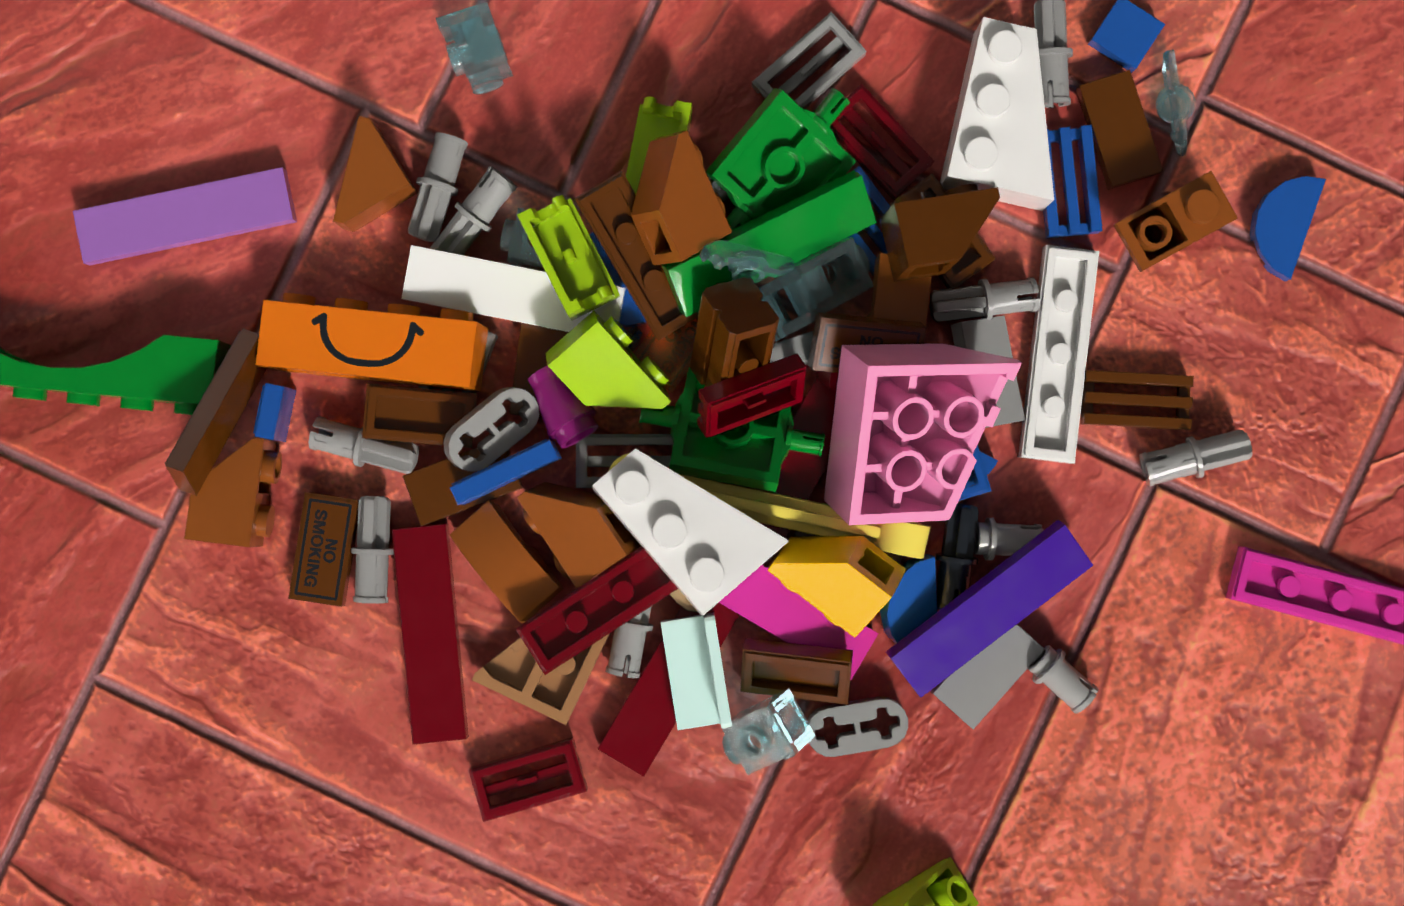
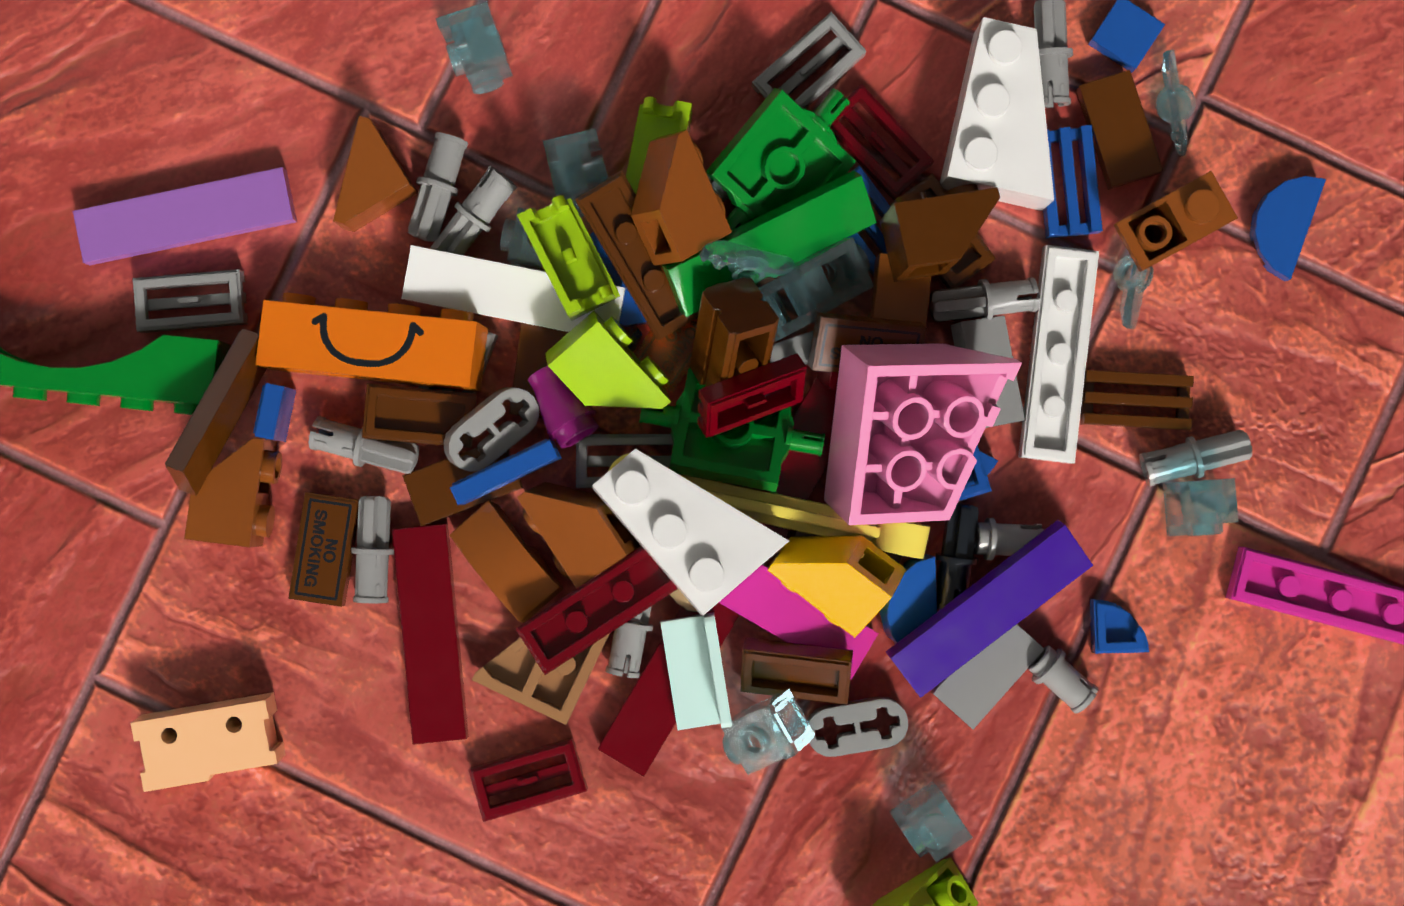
none -> light nougat piece [130,692,286,792]
none -> light grey tile [133,269,248,333]
none -> clear light blue brick [543,128,608,217]
none -> clear light blue brick [889,781,973,862]
none -> blue tile [1090,599,1149,654]
none -> clear light blue piece [1113,255,1154,329]
none -> clear light blue brick [1163,478,1238,536]

